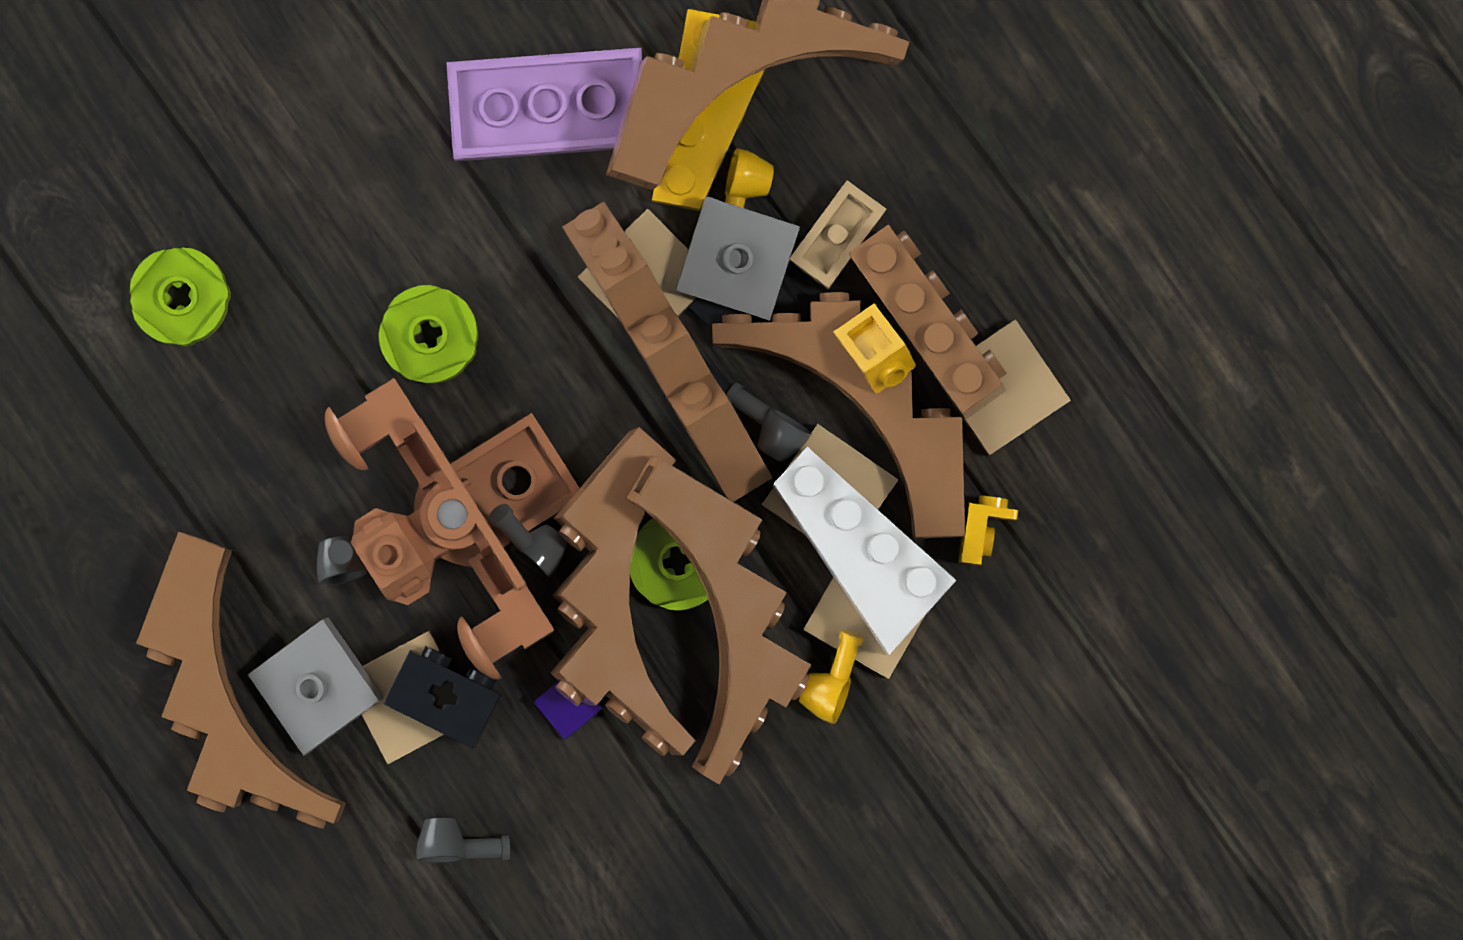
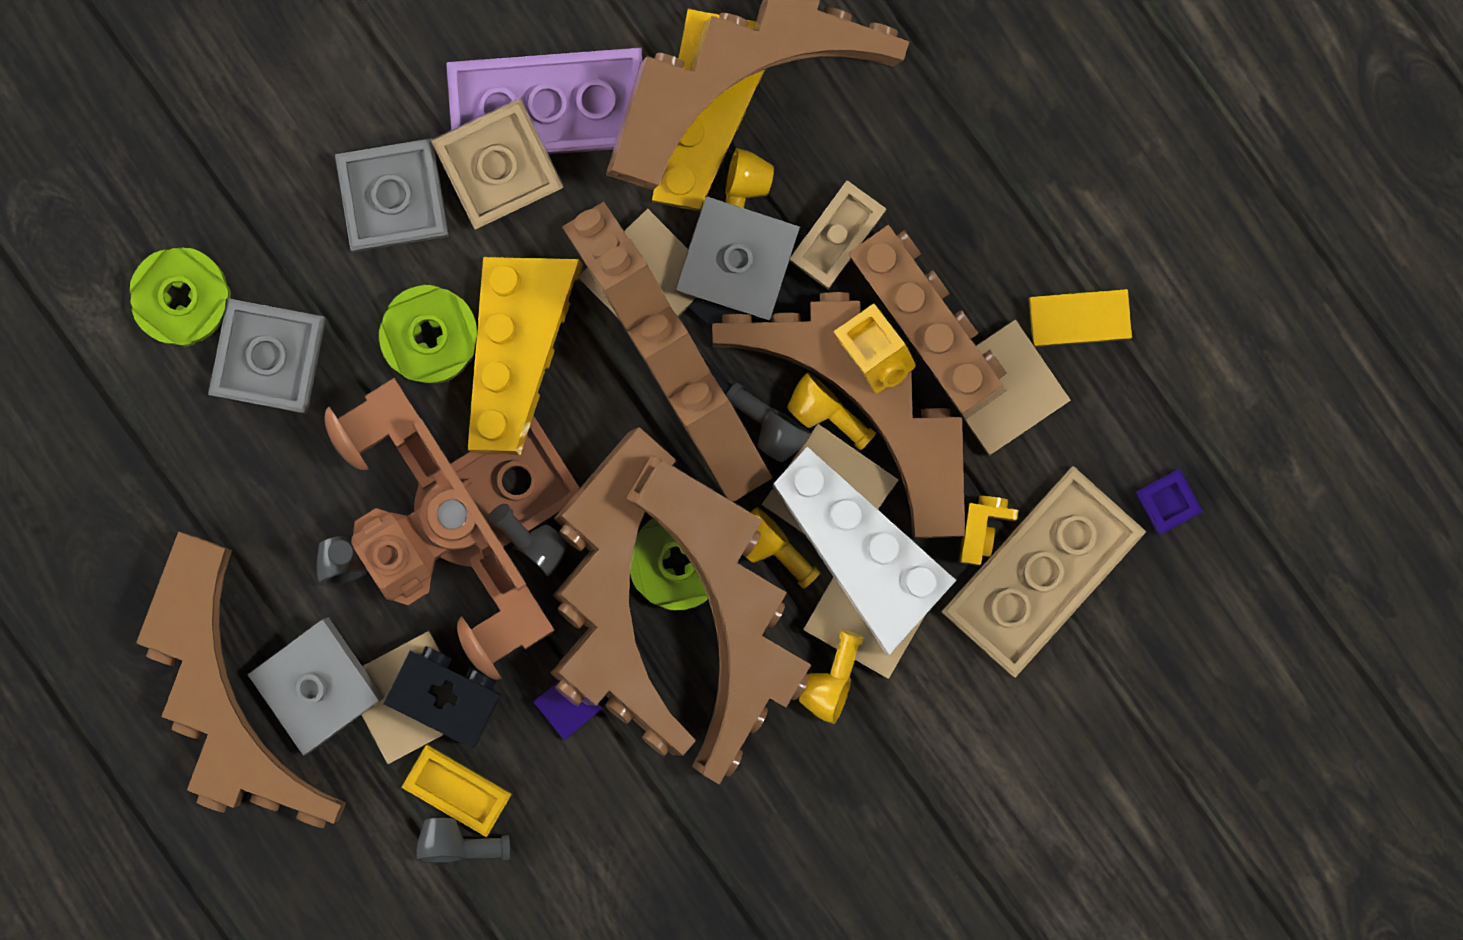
none -> light grey plate [208,298,326,414]
none -> light grey plate [335,138,449,253]
none -> yellow tile [401,744,512,837]
none -> tan tile [431,97,564,229]
none -> yellow wing [468,257,583,455]
none -> yellow bar [746,507,820,589]
none -> yellow bar [787,372,876,450]
none -> tan tile [941,466,1146,678]
none -> yellow tile [1029,289,1132,347]
none -> dark purple tile [1135,469,1203,535]

